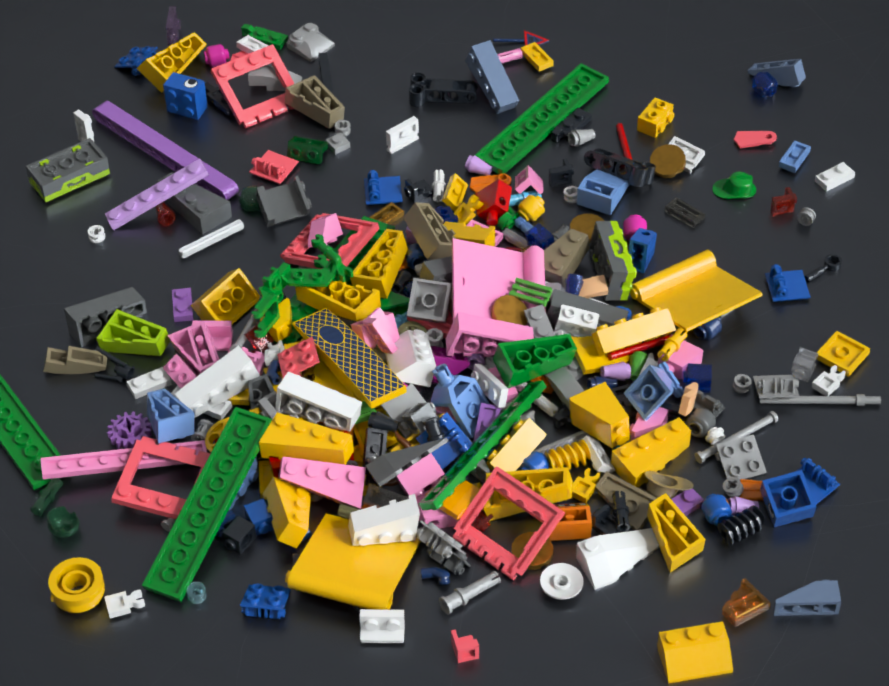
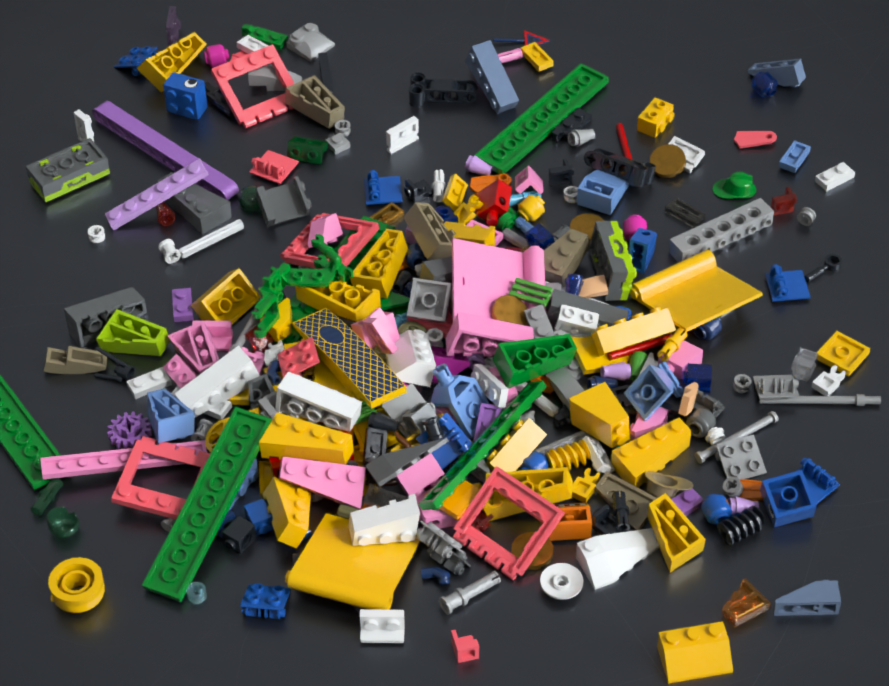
white plate [104,590,145,618] -> none
none -> white bush [158,239,181,264]
none -> light grey brick [669,198,774,263]

